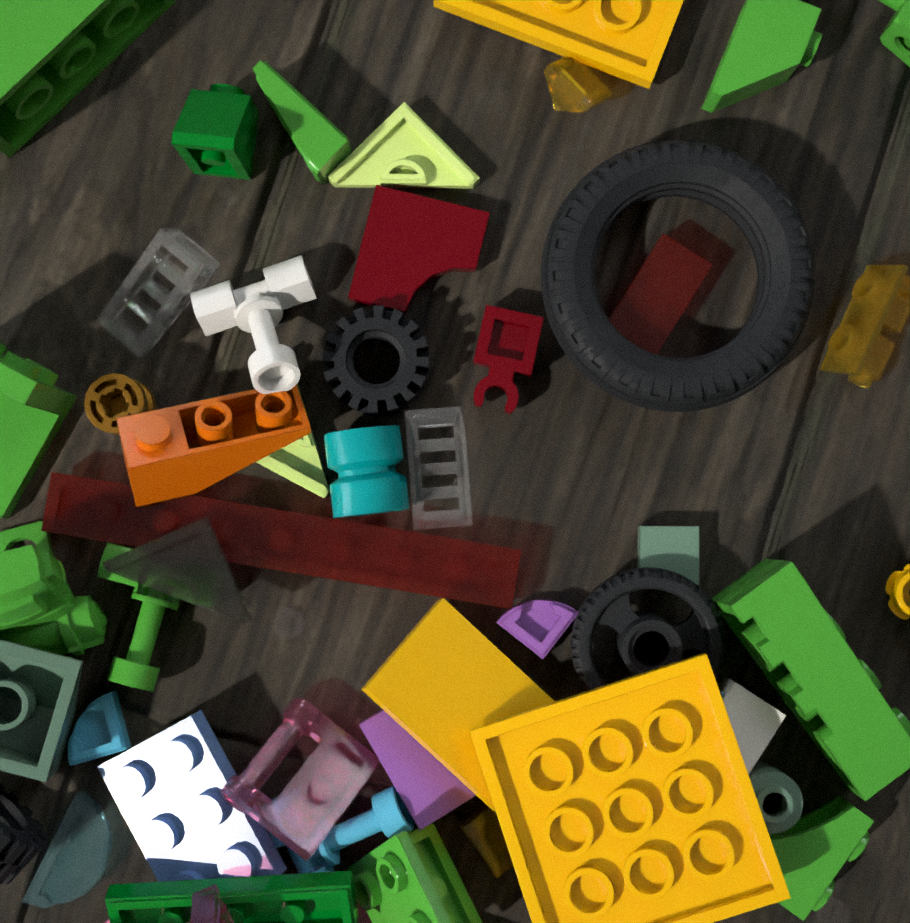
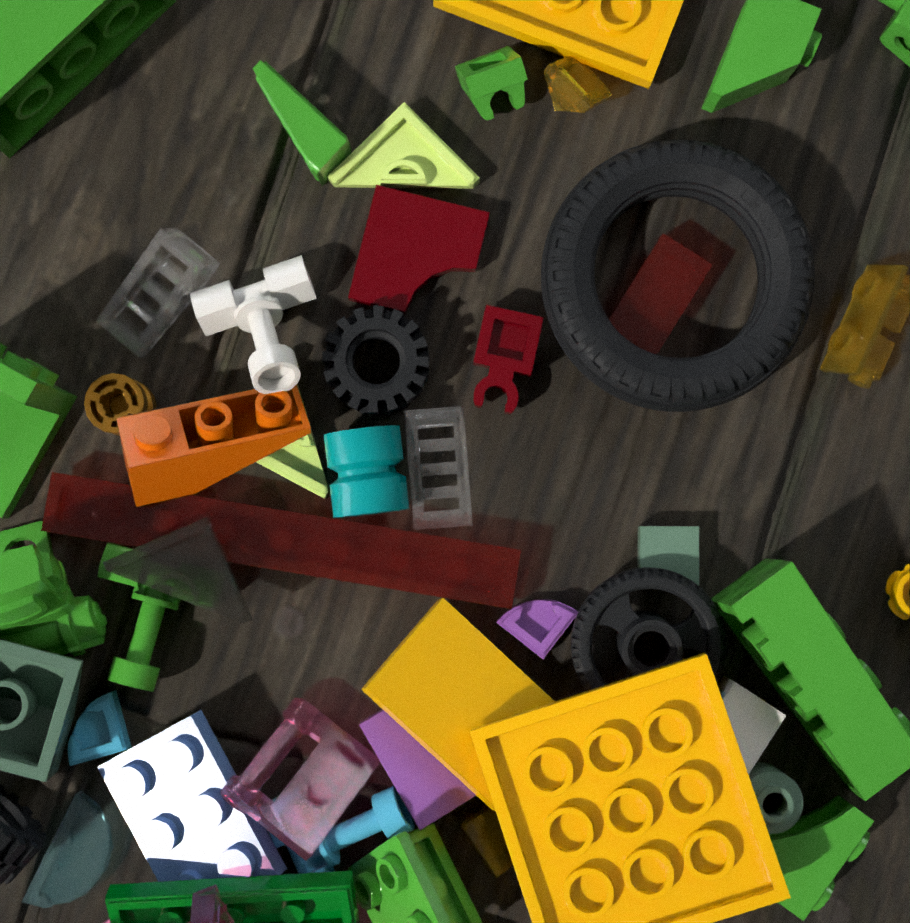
green slope [171,84,259,180] -> none
none -> bright green tile [455,46,528,120]

